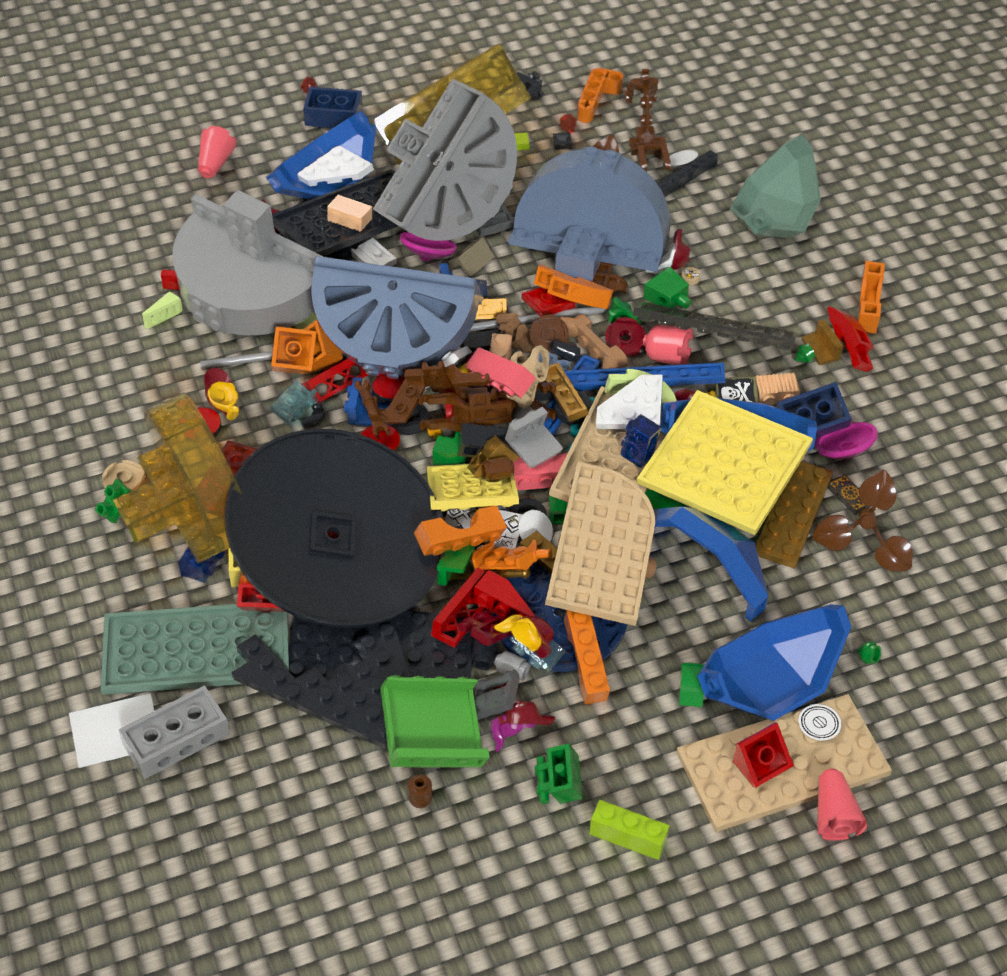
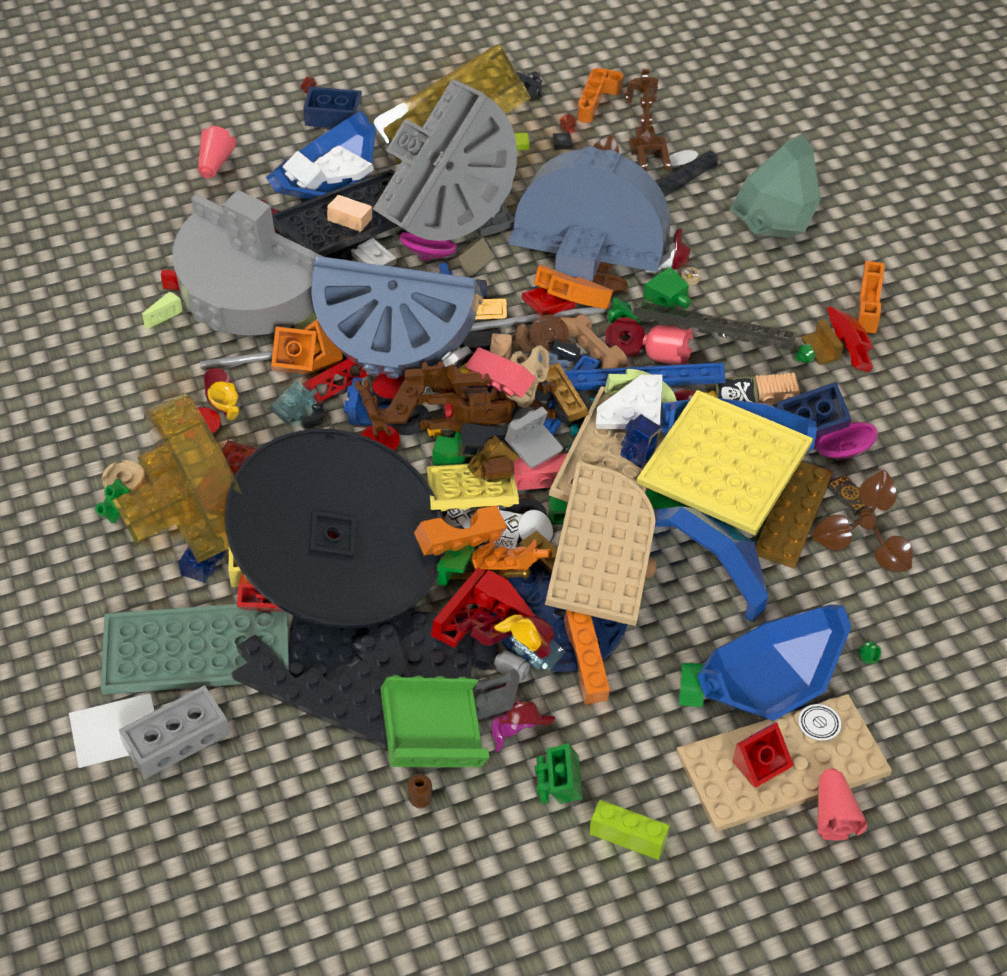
medium nougat tile [496,313,522,336] -> none
none -> white brick [282,151,326,190]

